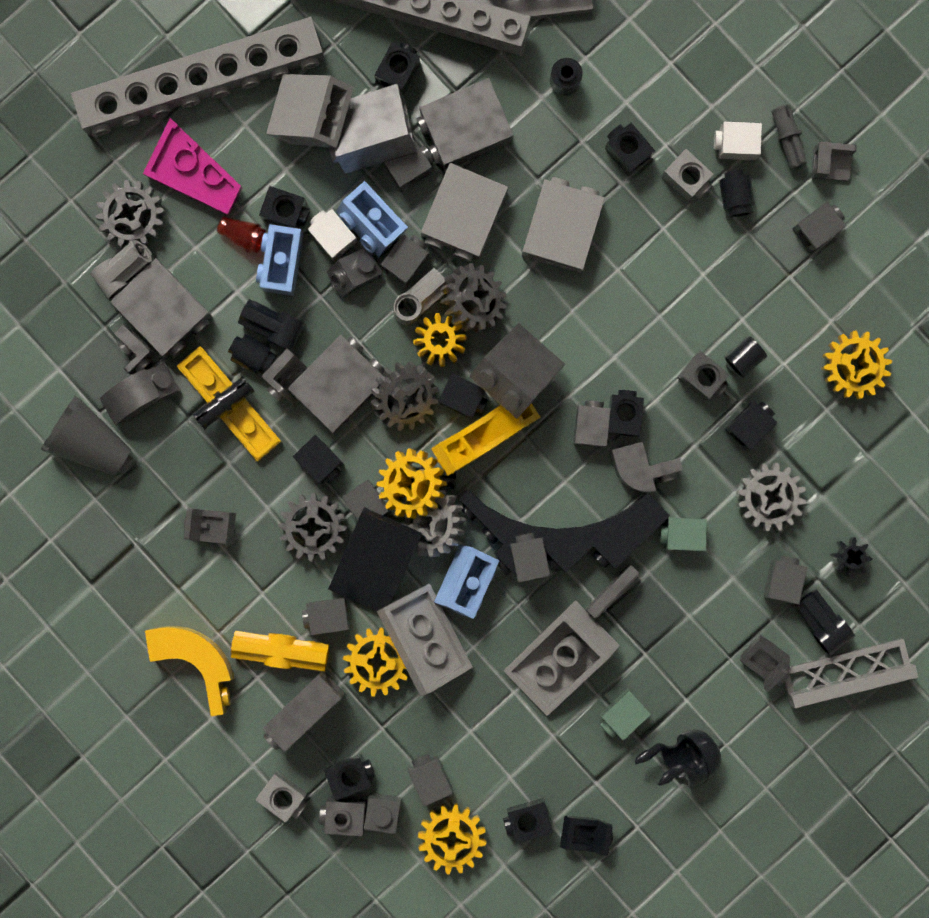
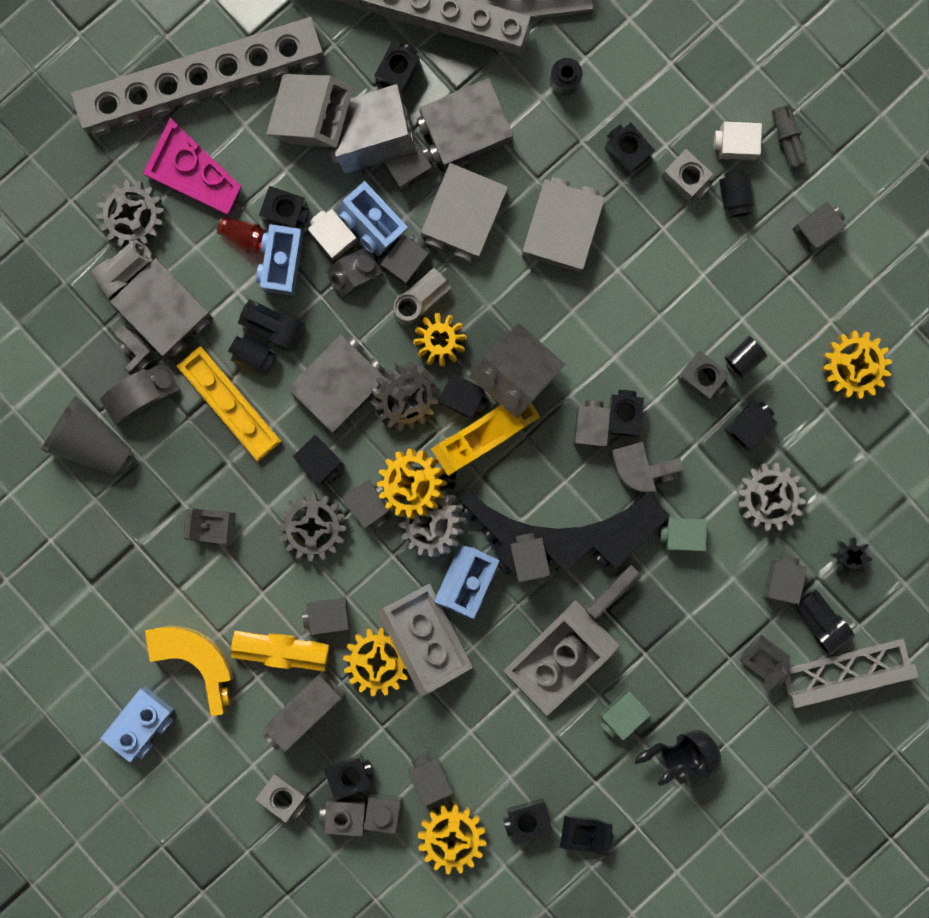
black pin [192,376,255,430] -> none
flat silver bracket [261,349,308,405] -> none
black tile [328,507,422,611] -> none
flat silver gear [441,263,506,333] -> none
flat silver panel [811,142,857,181] -> none
none -> light blue brick [100,686,175,762]

